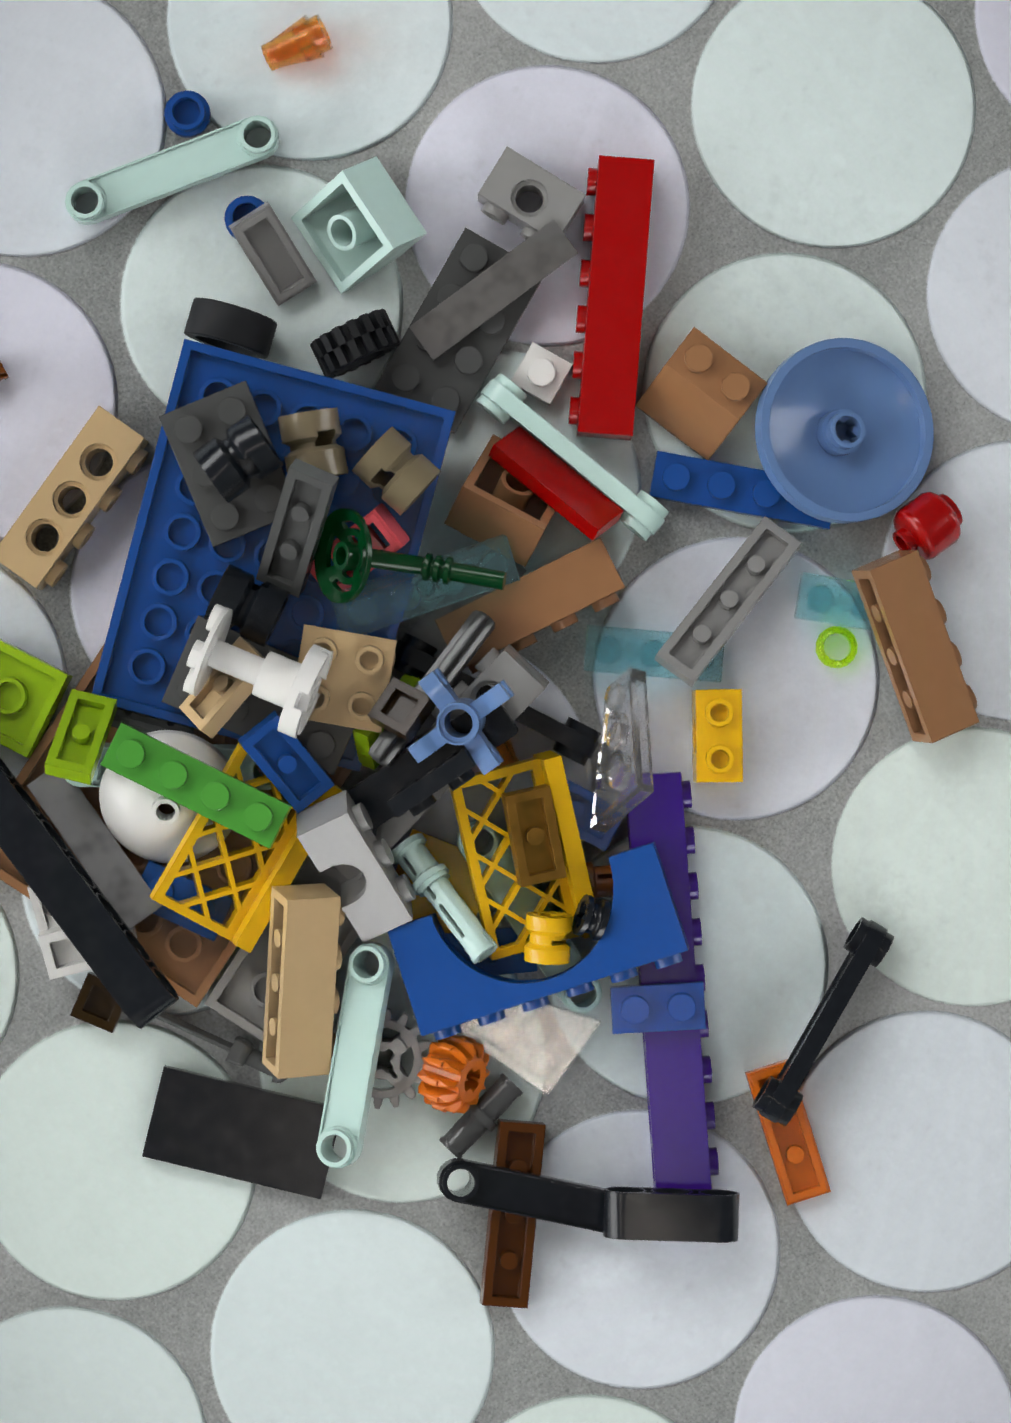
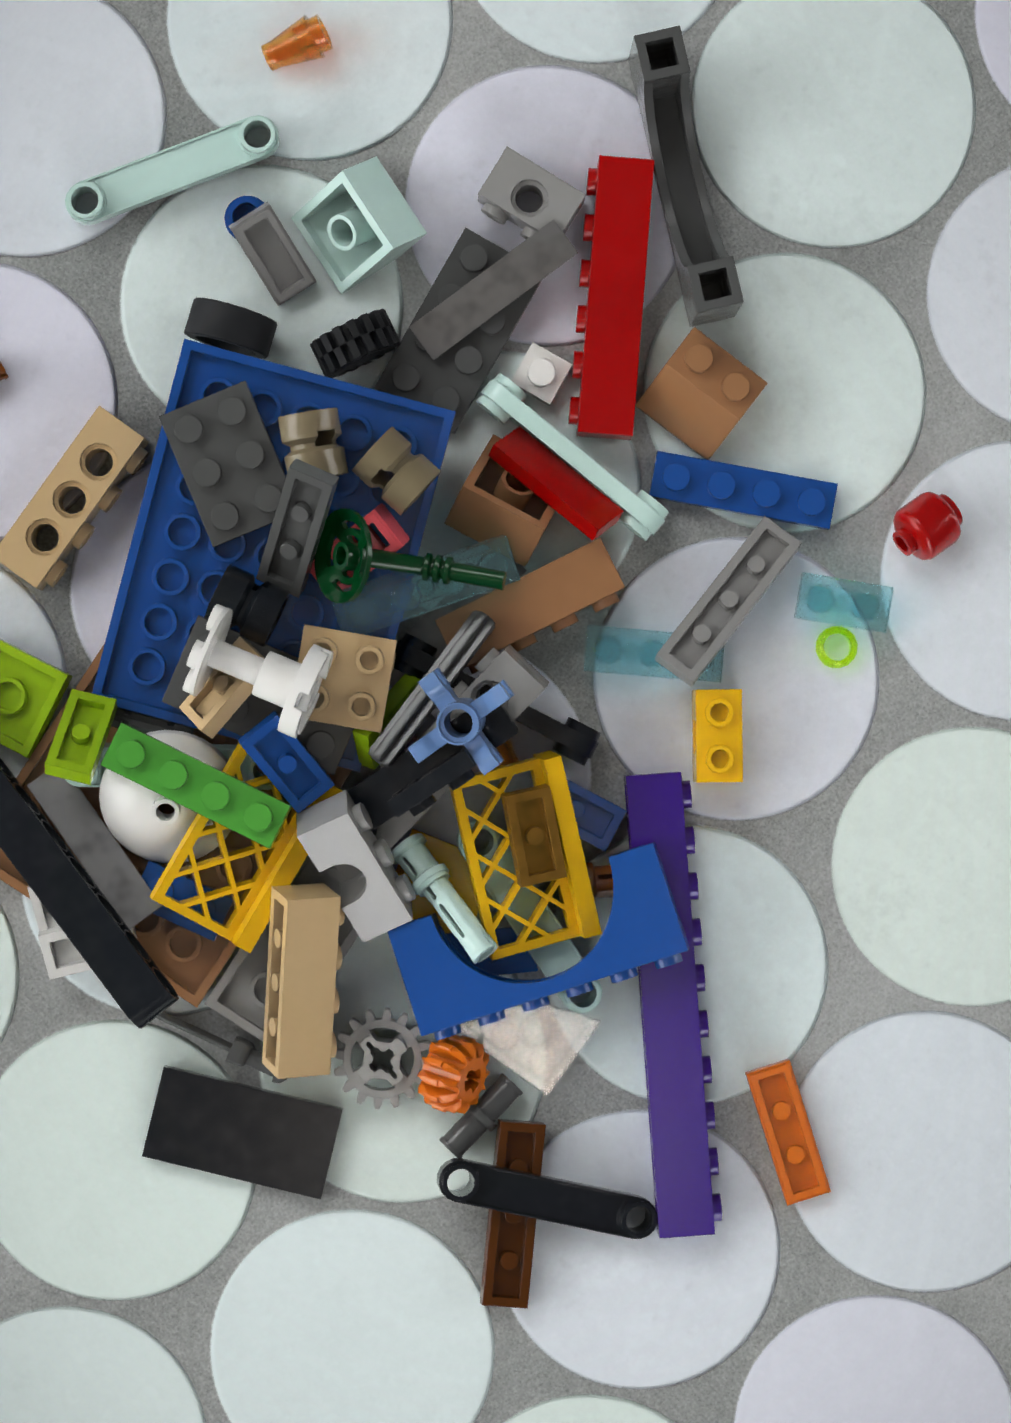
dark brown plate [70,972,123,1033] -> none
blue plate [164,91,211,138] -> none
black wheel [193,415,283,503] -> none
light aqua piece [316,943,395,1168] -> none
dark brown plate [368,677,435,743] -> none
yellow wheel [524,911,572,965] -> none
black bush [572,894,611,941] -> none
clear wing [590,667,654,833] -> none
black beam [603,1187,740,1243] -> none
blue plate [610,981,706,1034] -> none
black piece [752,917,894,1126] -> none
medium blue dish [755,338,934,524] -> none
medium nougat brick [851,550,979,743] -> none
none -> dark grey arch [628,25,744,327]

